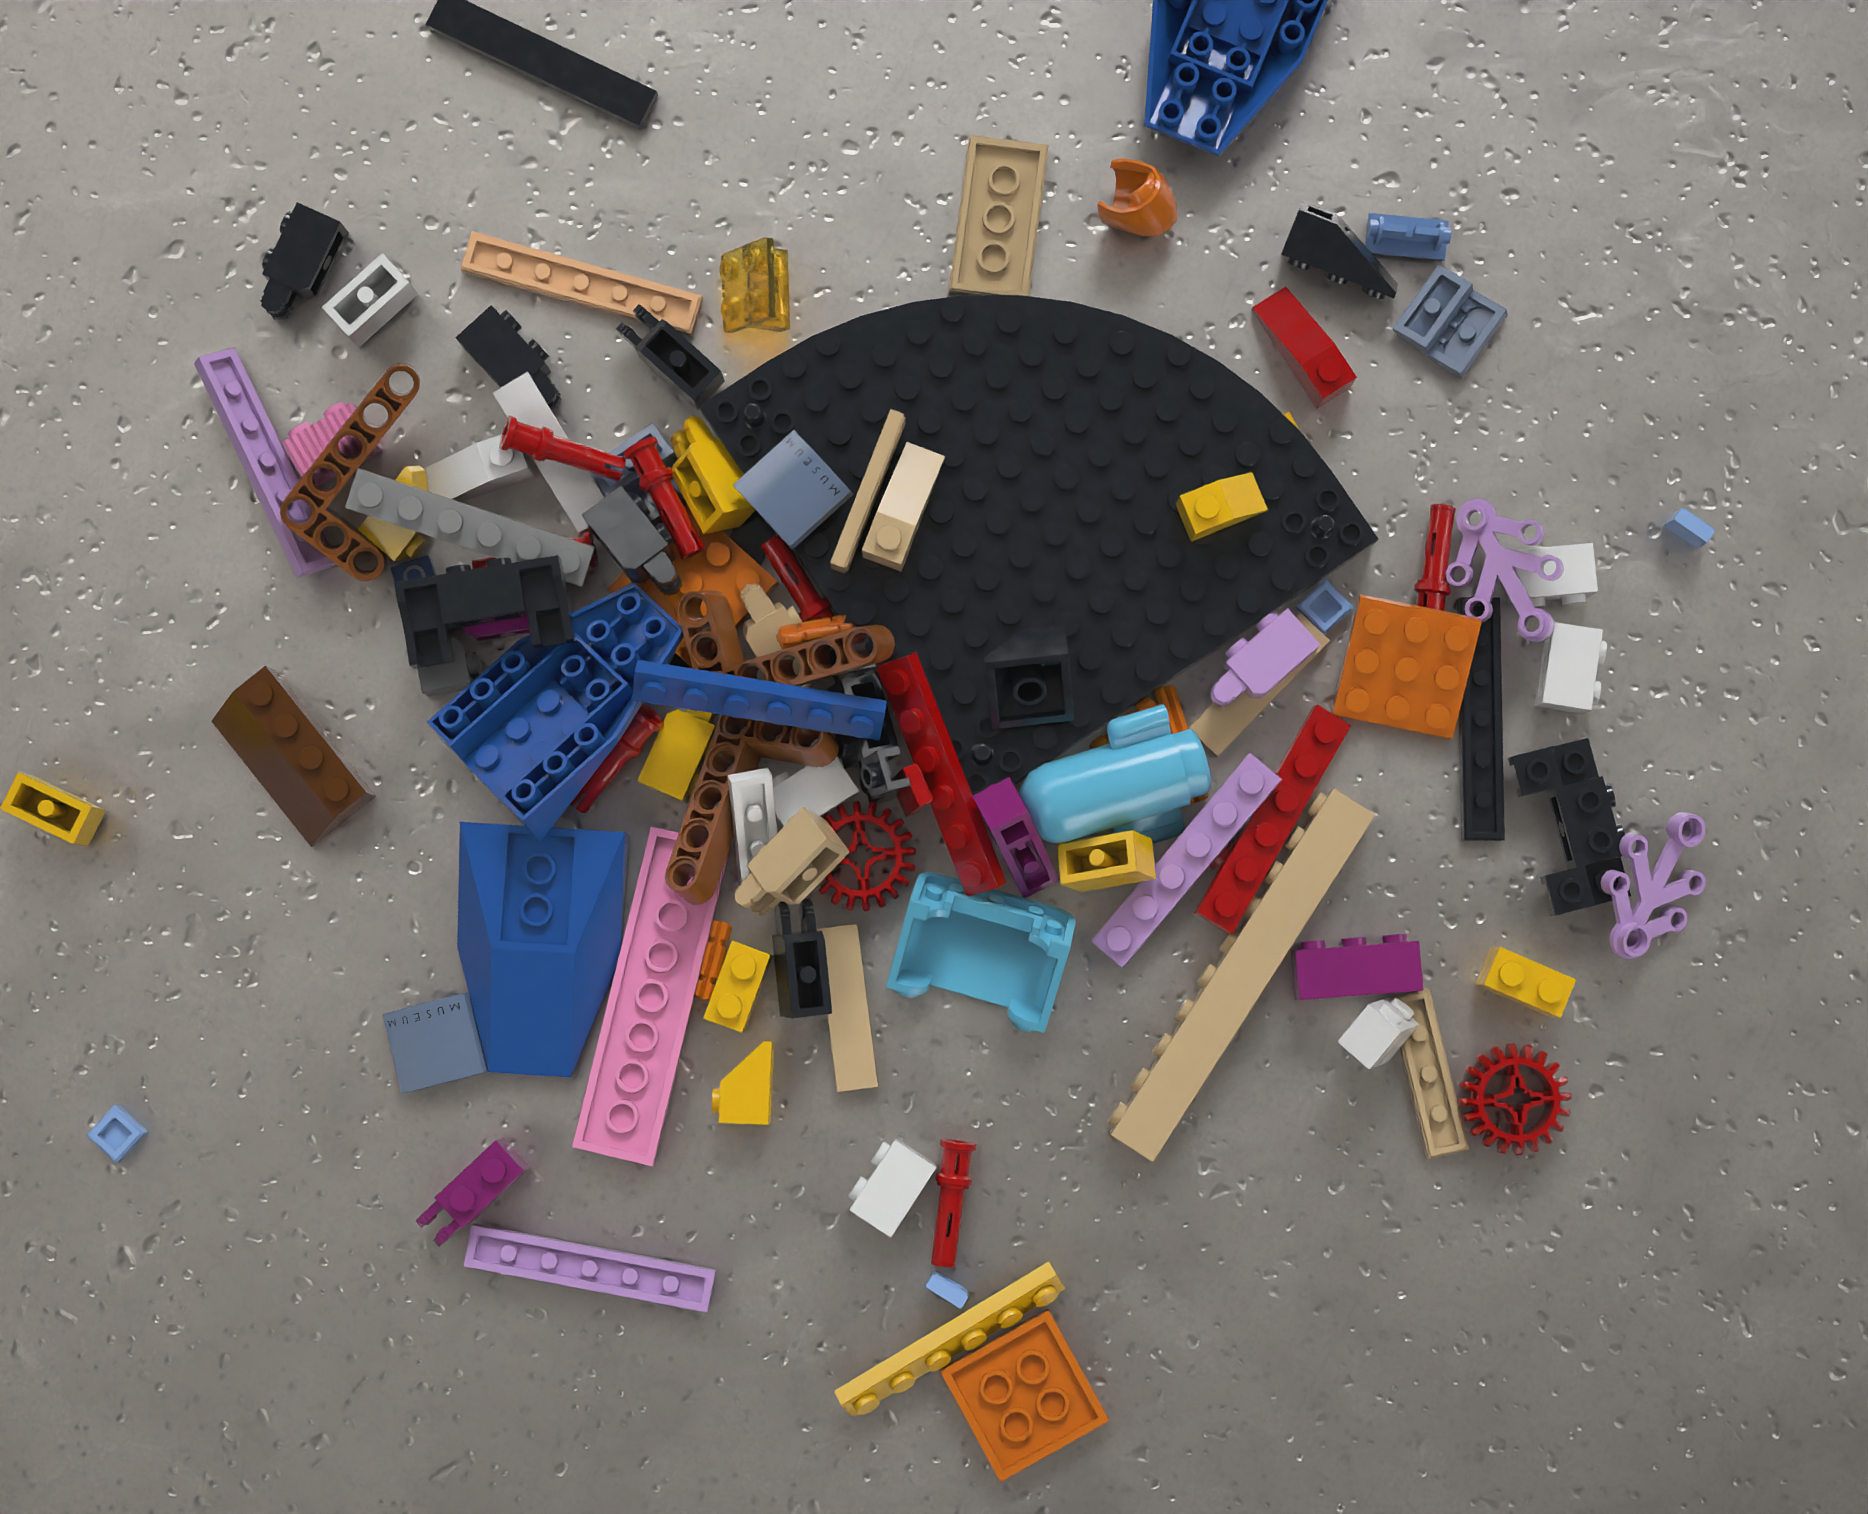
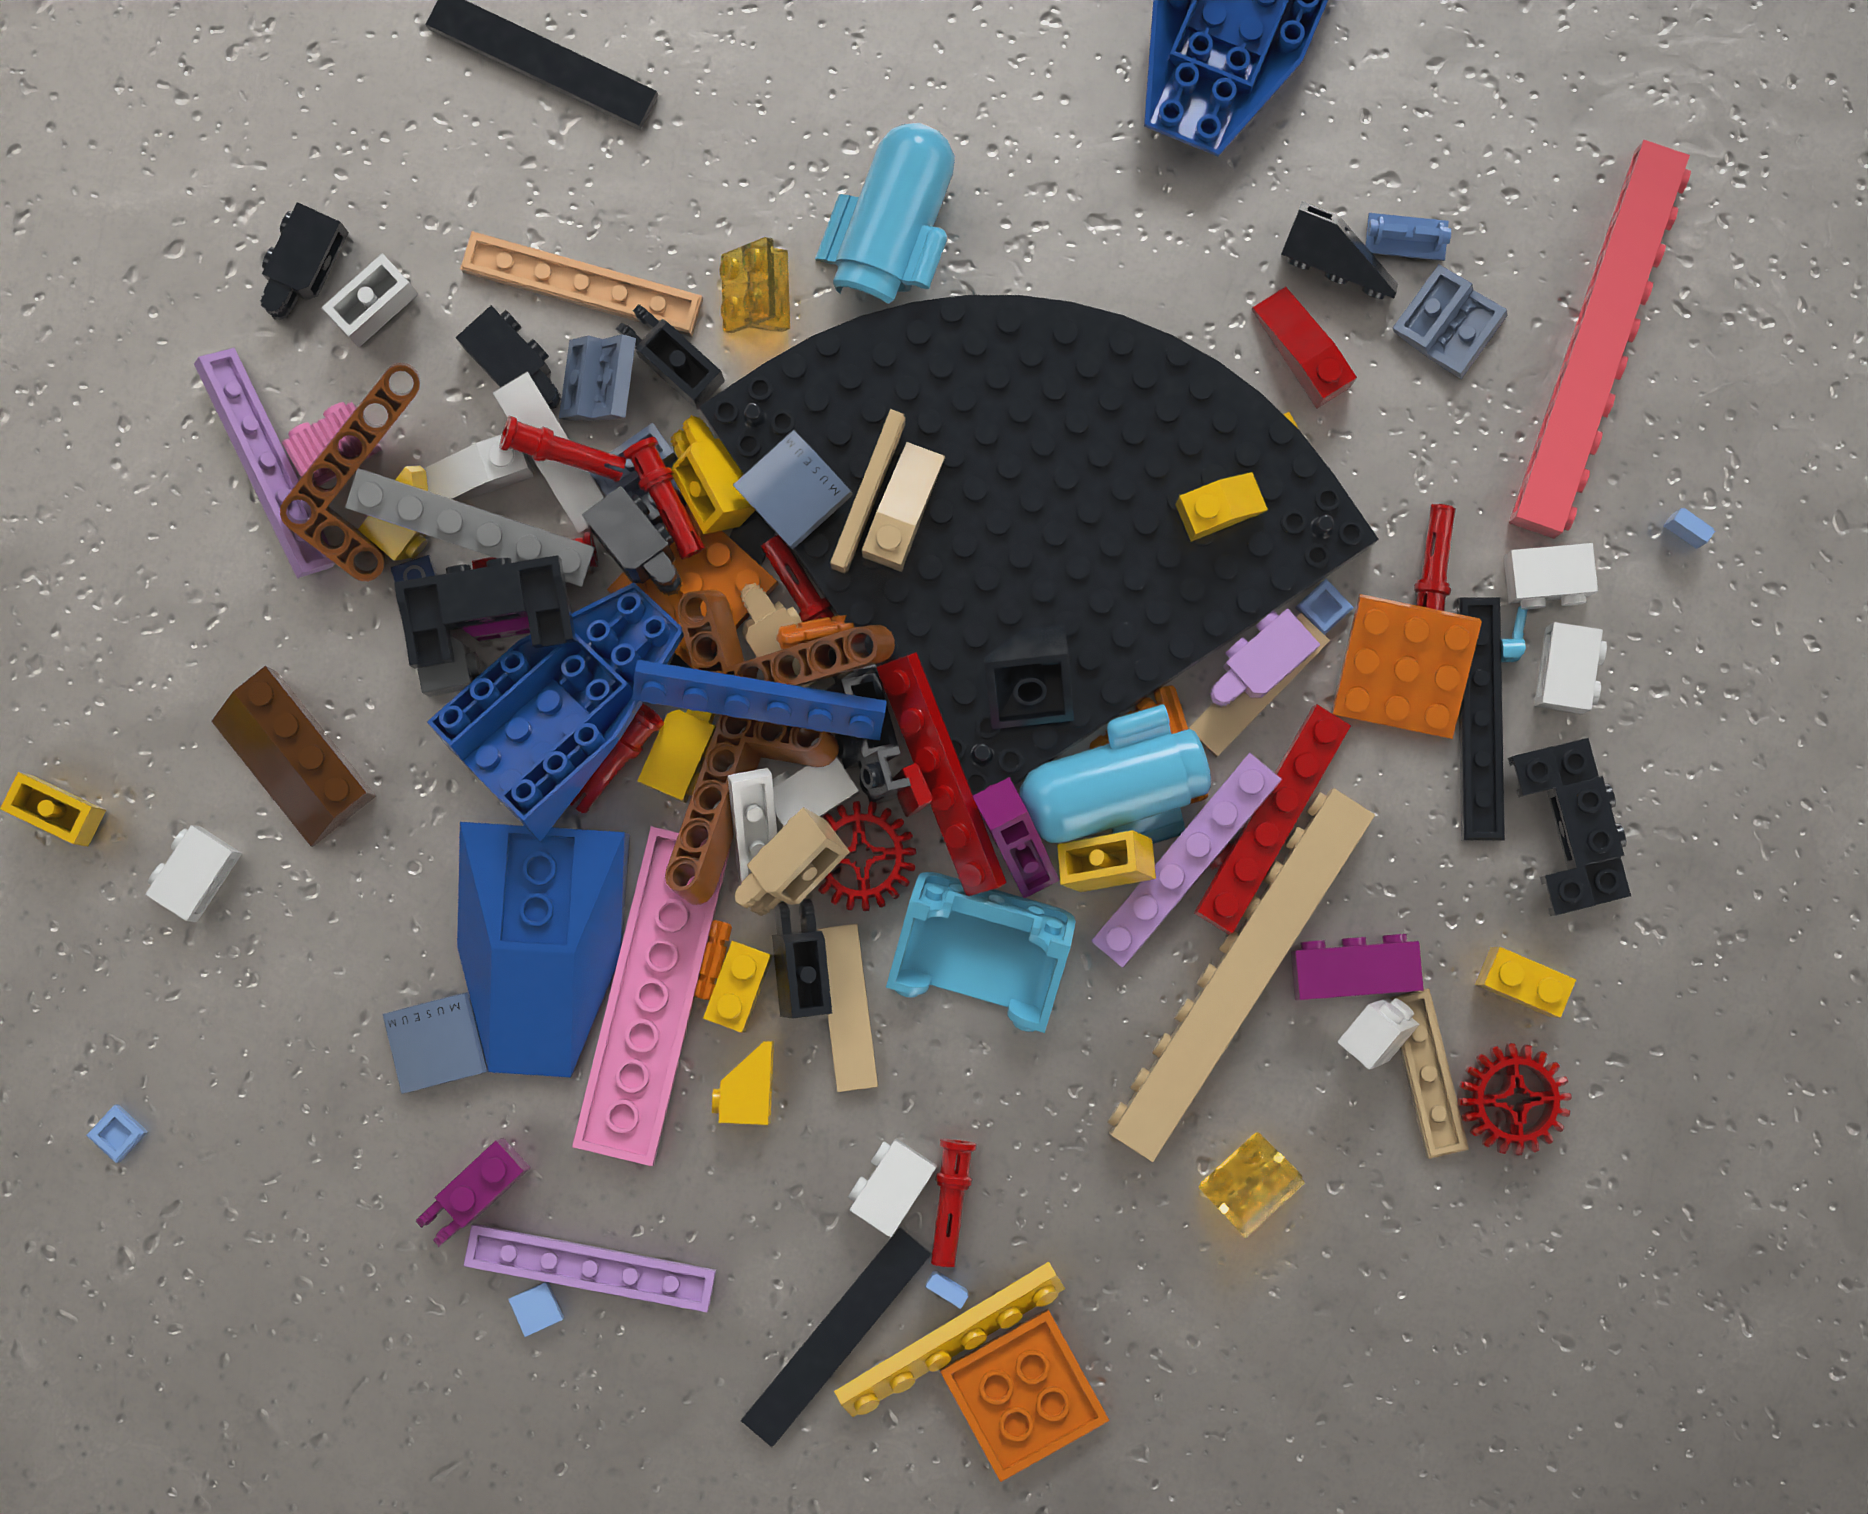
tan tile [949,135,1049,296] -> none
orange piece [1097,158,1178,236] -> none
lavender plant [1446,499,1564,642] -> none
lavender plant [1601,812,1706,959] -> none
none -> white brick [145,825,242,922]
none -> light blue tile [508,1282,564,1337]
none -> sand blue slope [559,334,636,421]
none -> black tile [741,1227,932,1447]
none -> medium azure piece [815,123,955,304]
none -> clear yellow bracket [1199,1132,1305,1238]
none -> medium azure hand [1501,606,1528,662]
none -> coral brick [1509,140,1691,539]

